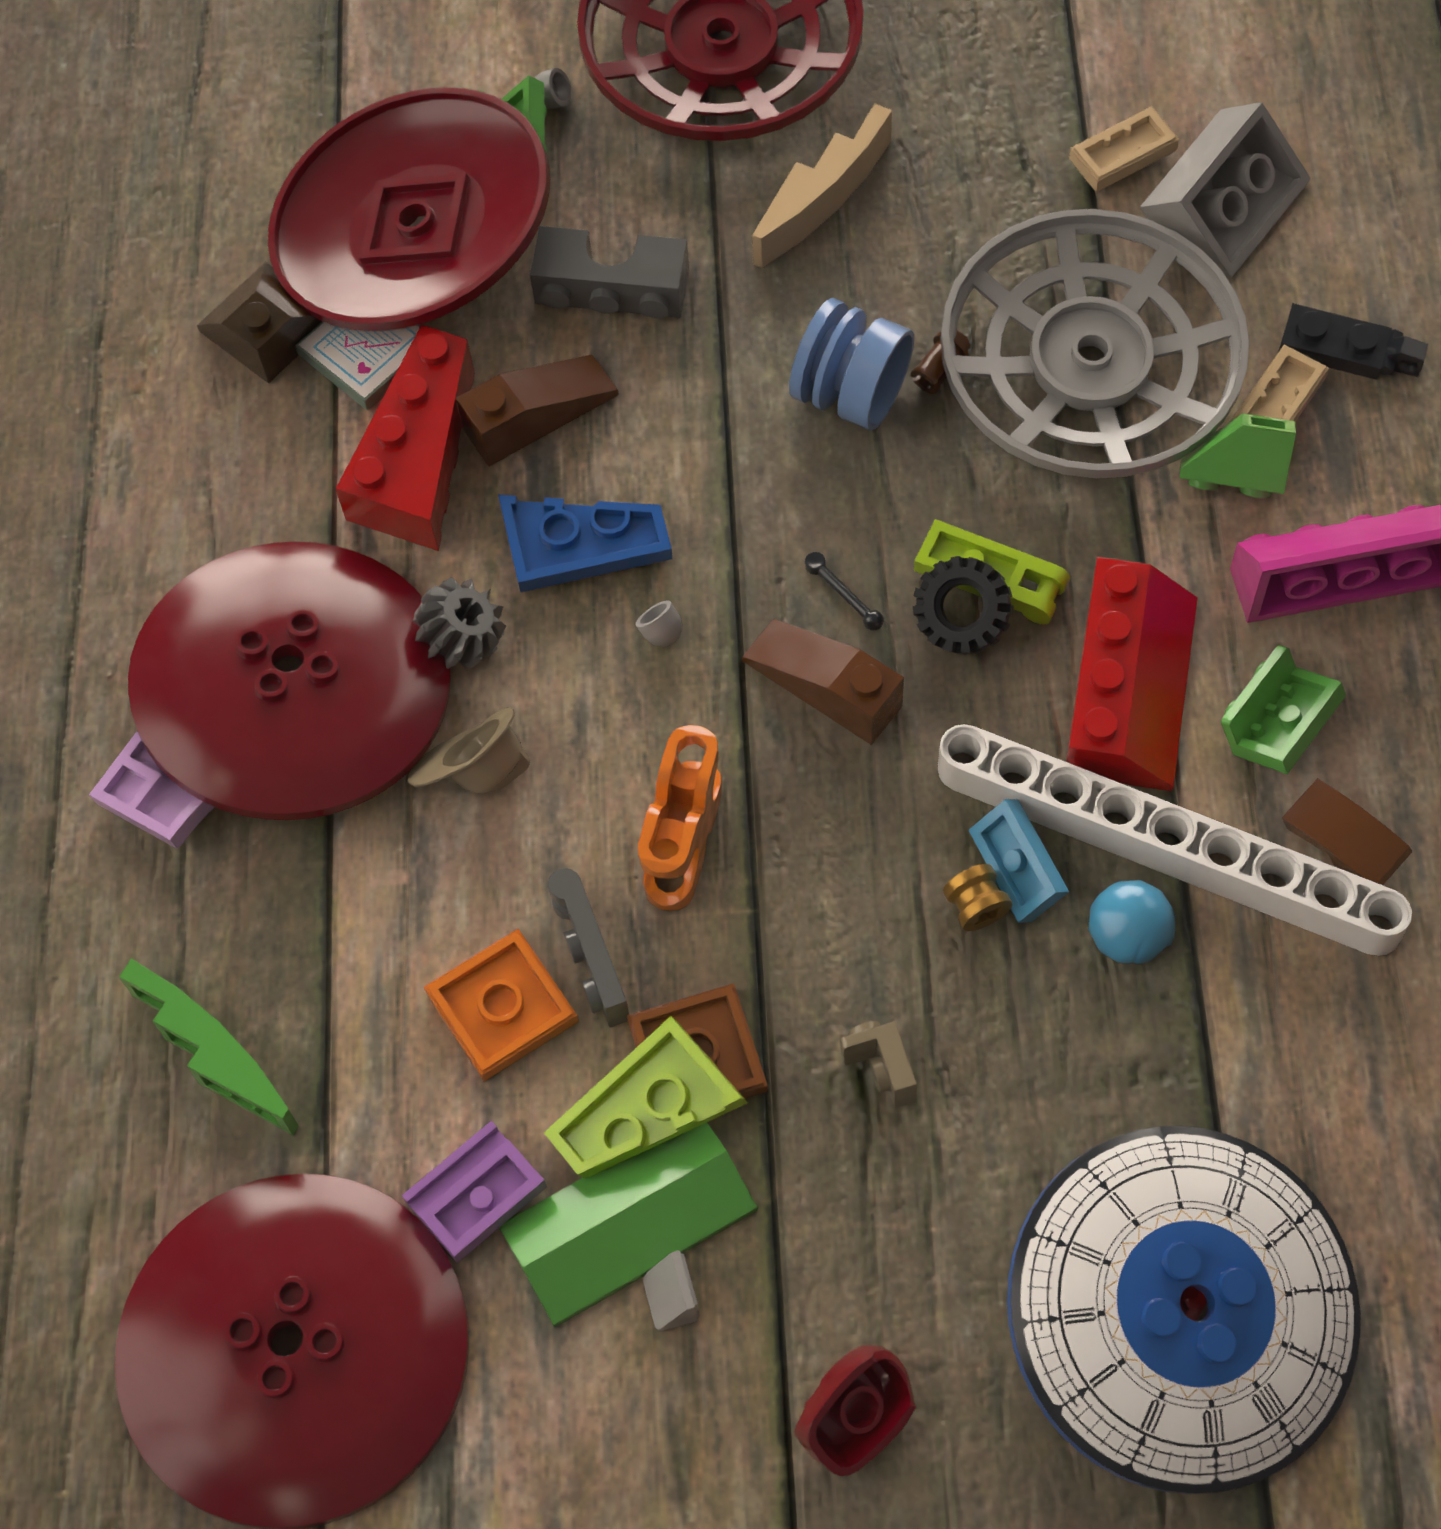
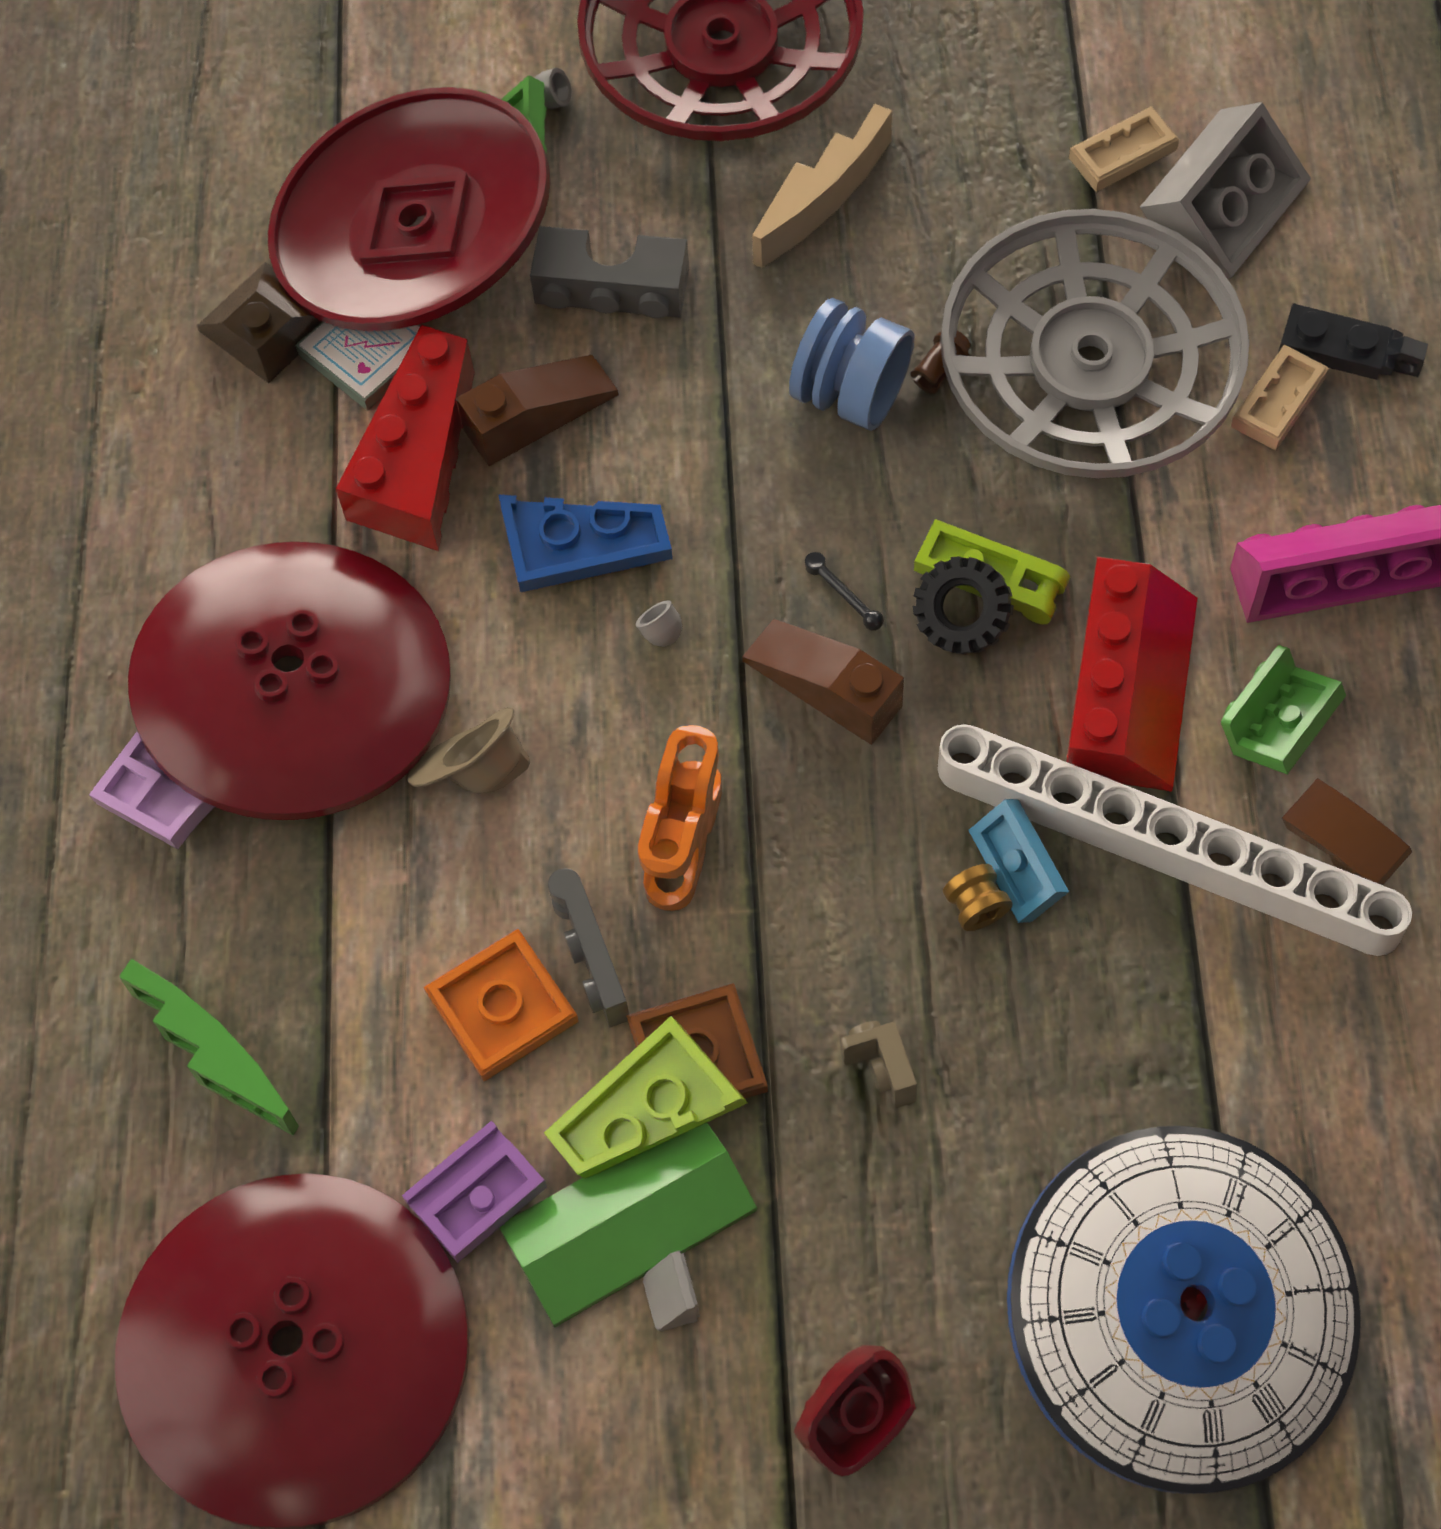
dark grey gear [413,577,506,670] -> none
dark azure hair [1088,880,1175,964] -> none
bright green slope [1179,413,1296,498] -> none

